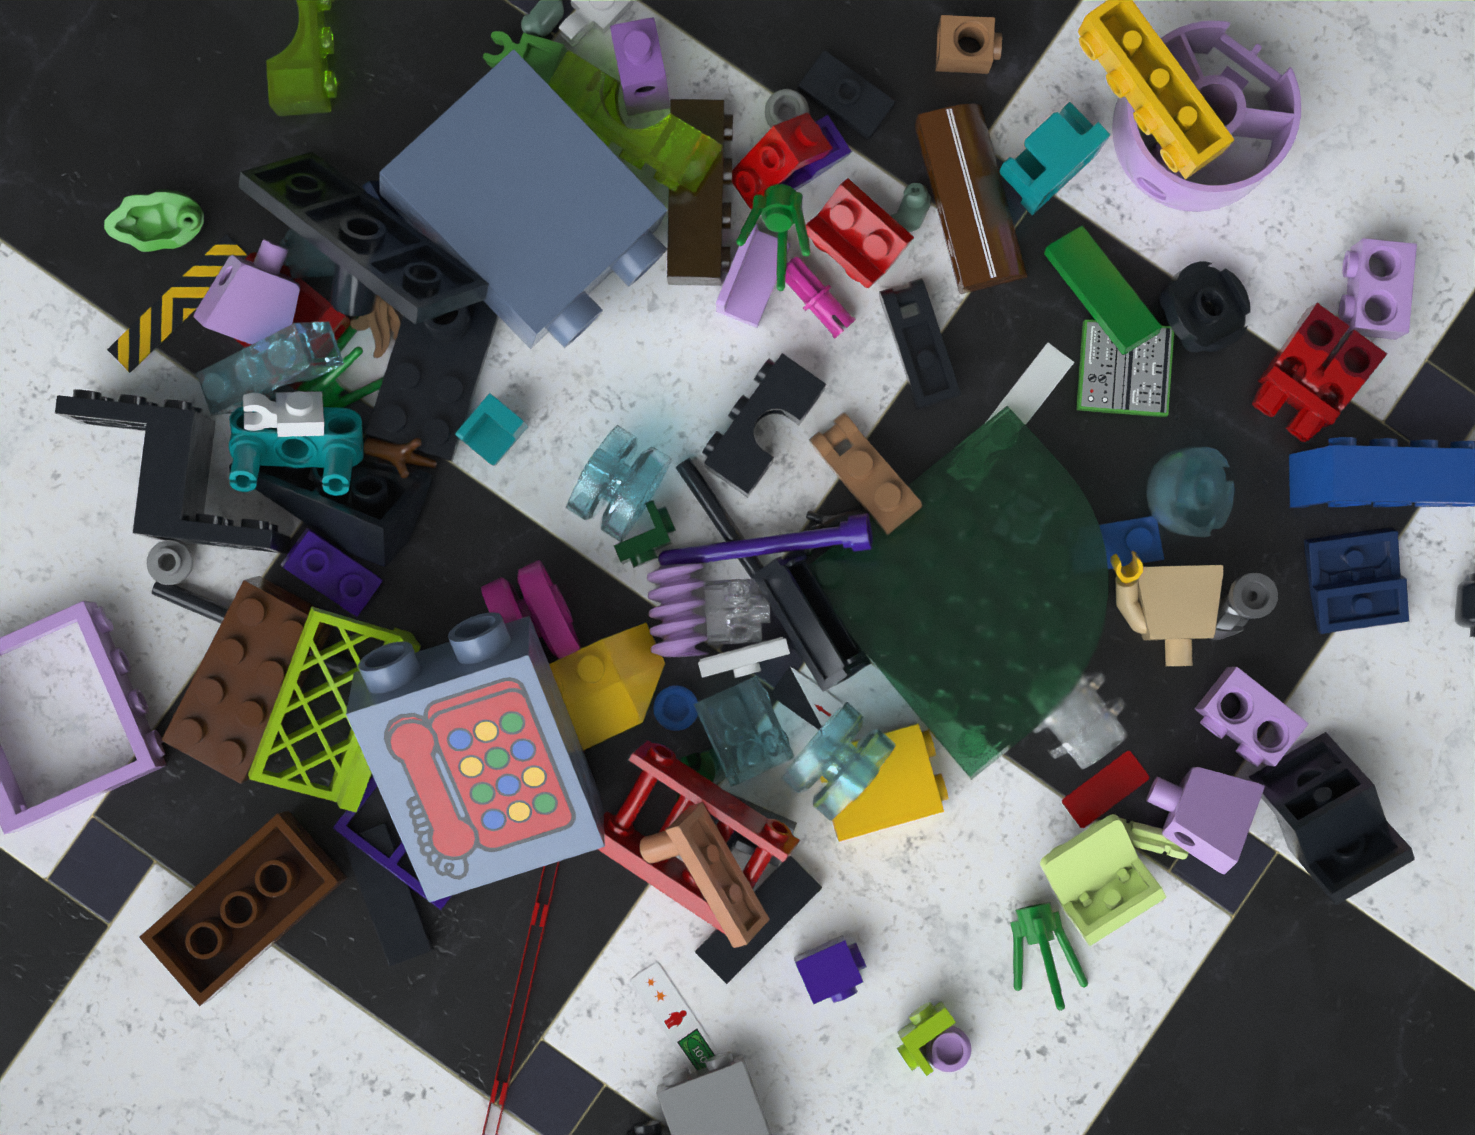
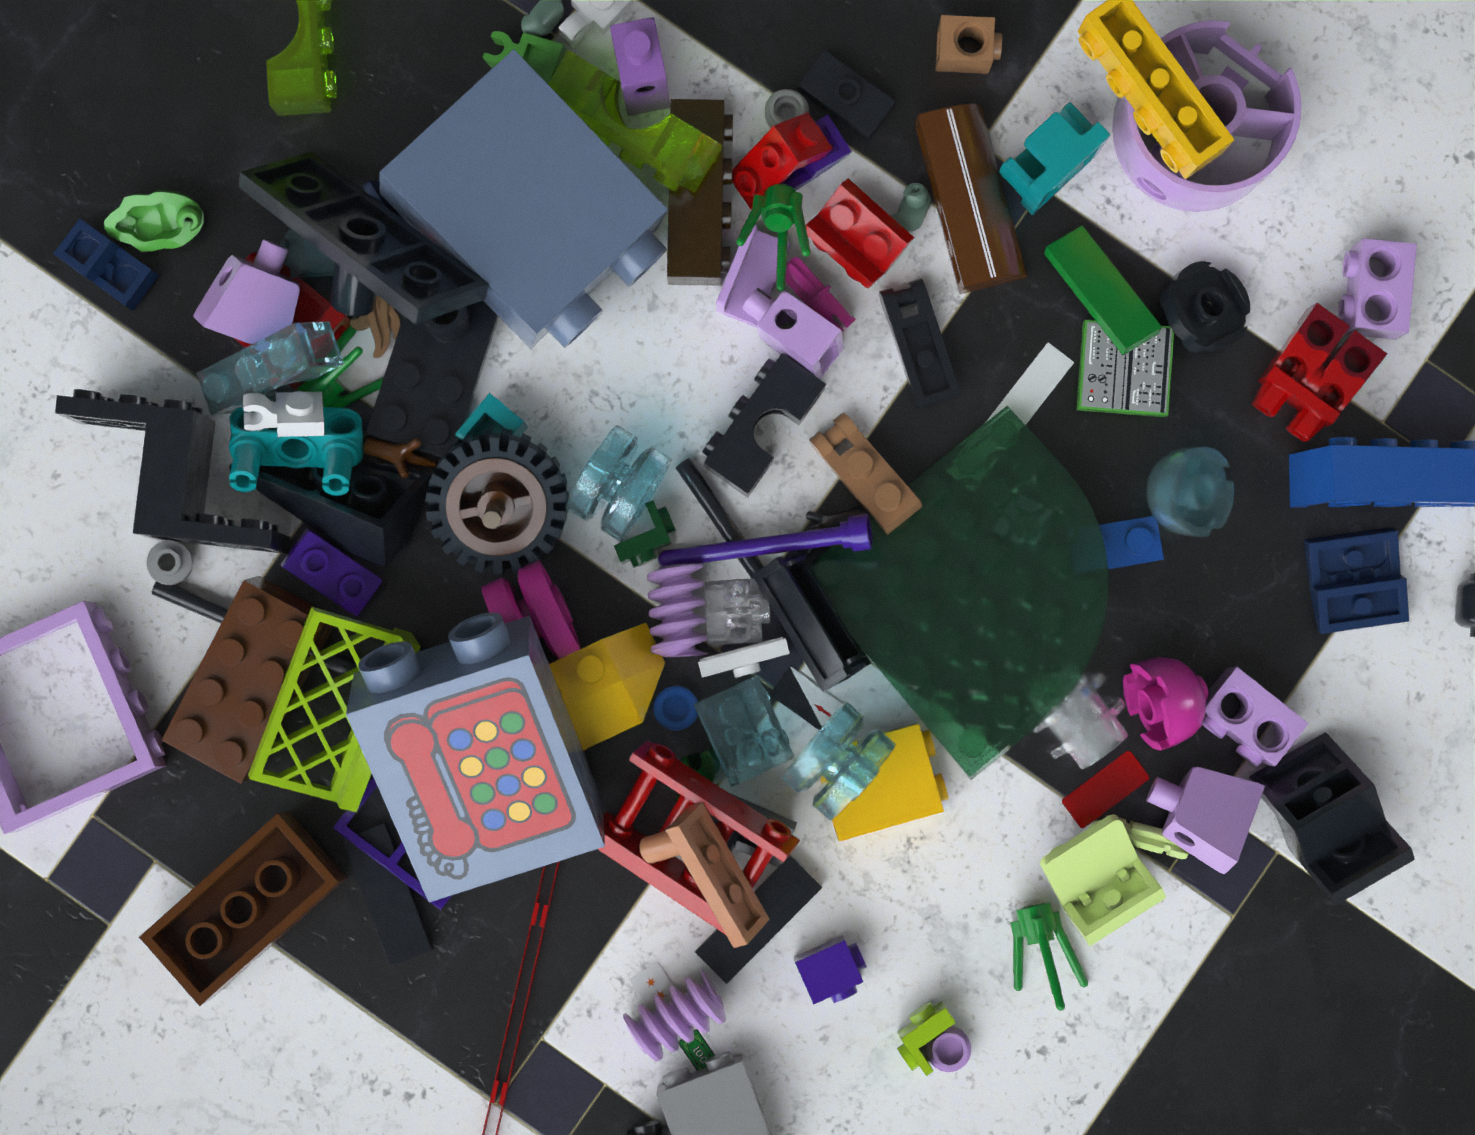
sticker [107,234,248,373] -> none
tan torso [1110,551,1278,666] -> none
none -> dark blue slope [53,218,159,311]
none -> wheel [425,429,569,575]
none -> lavender piece [623,969,726,1061]
none -> lavender torso [743,288,844,379]
none -> dark pink cylinder [1123,656,1209,751]

